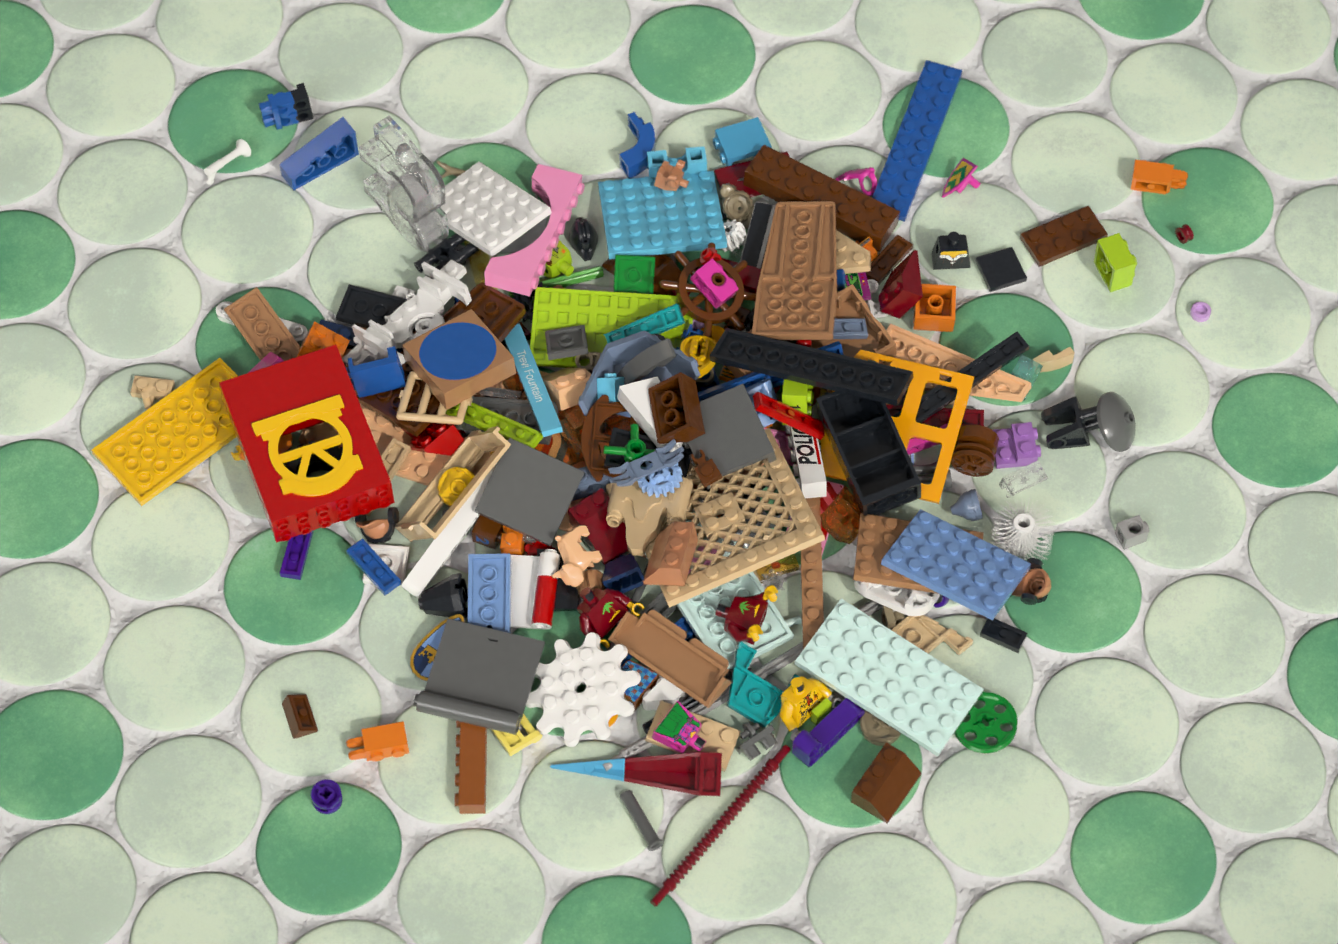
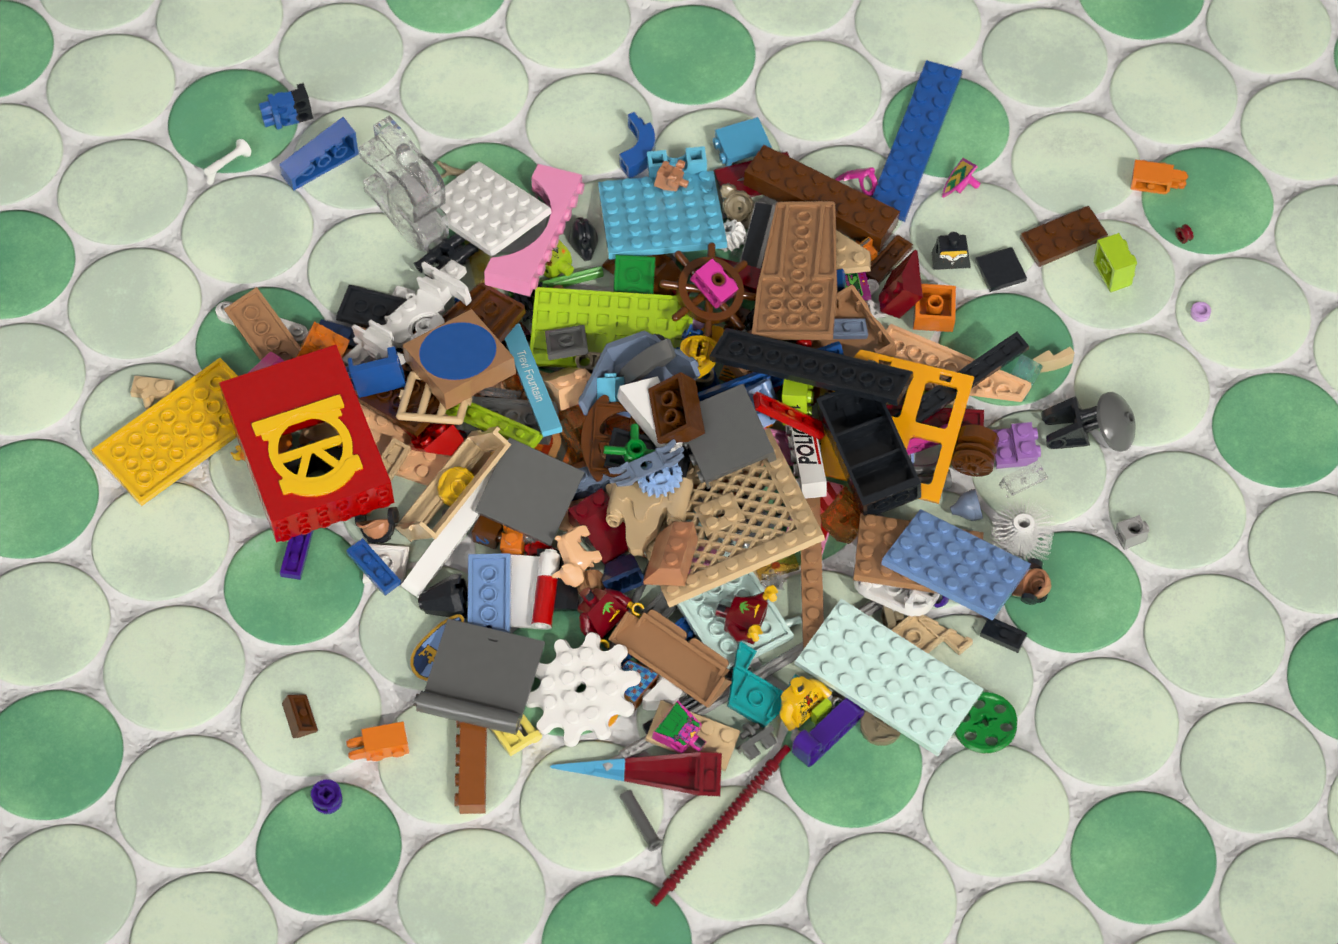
teal plate [604,304,685,343] -> none
reddish brown plate [691,449,722,488] -> none
red plate [700,247,722,265] -> none
reddish brown slope [851,742,922,824] -> none

